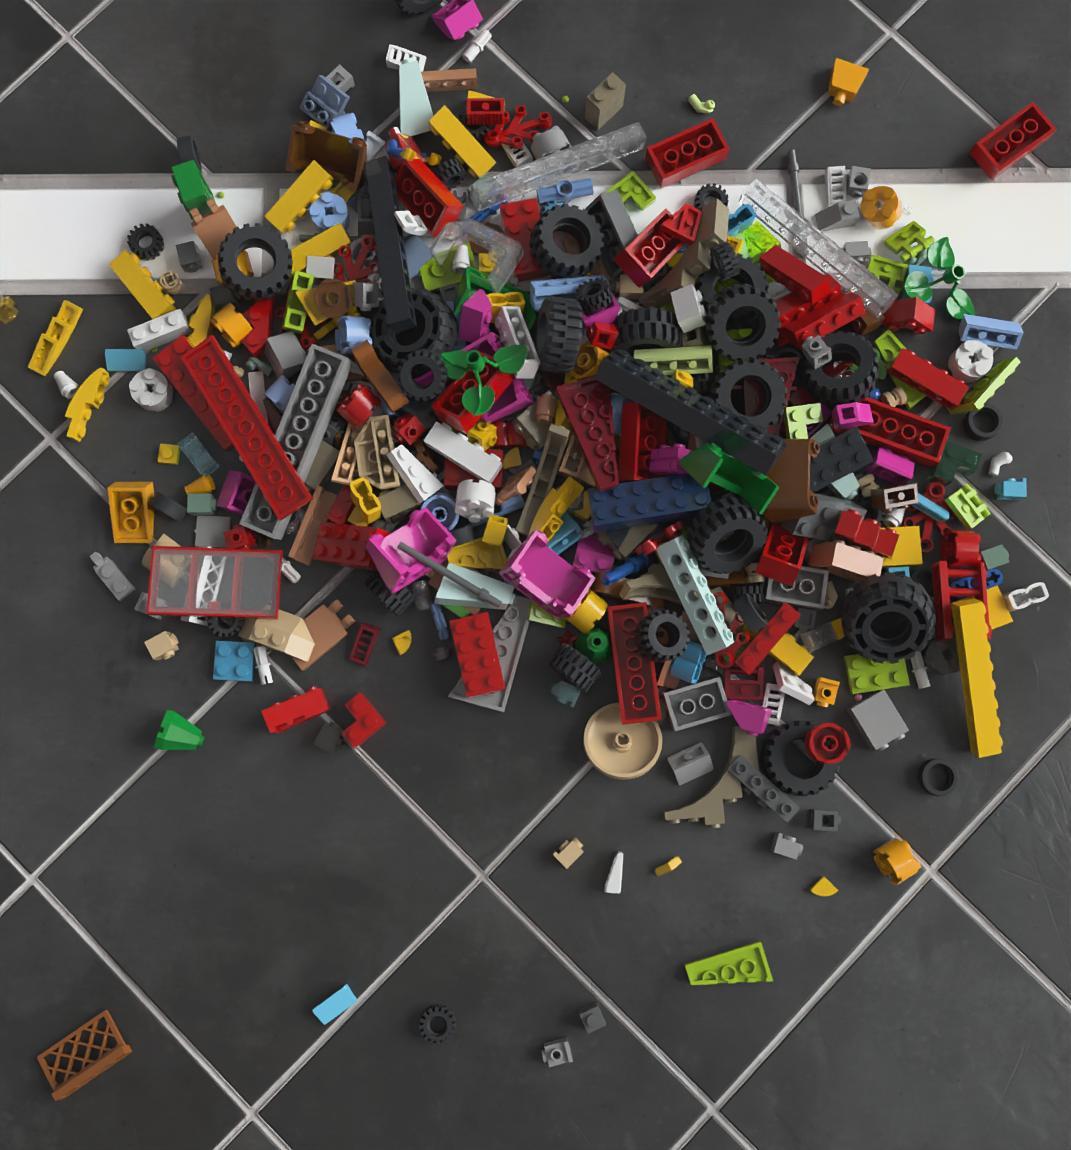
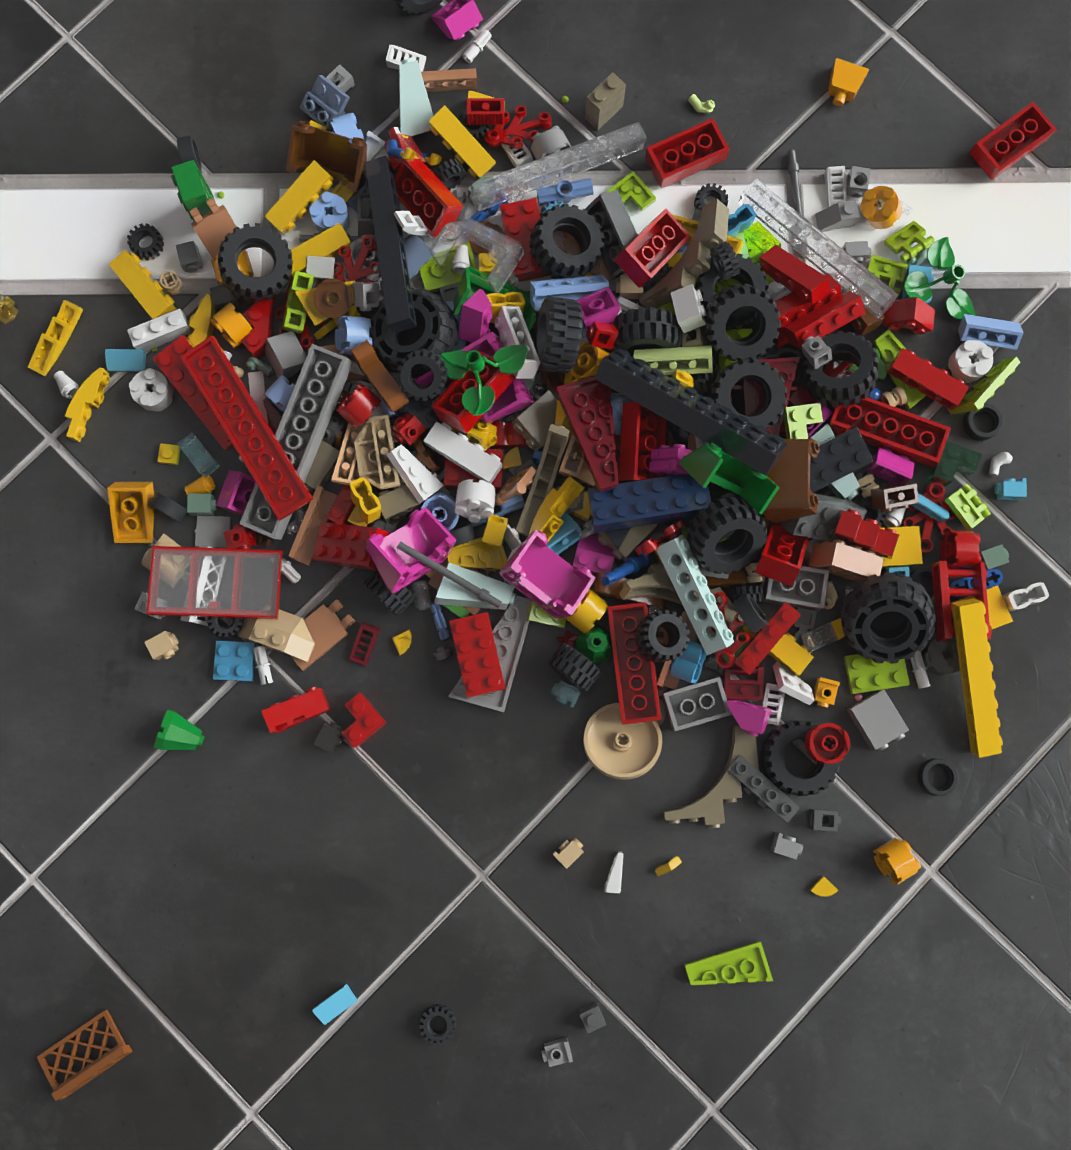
light grey hinge [90,551,135,601] -> none
nougat brick [535,394,557,424] -> none
black tyre [575,278,613,312] -> none
red wing [659,203,702,245] -> none
light grey panel [667,742,714,785] -> none
dark pink slope [831,402,873,430] -> none

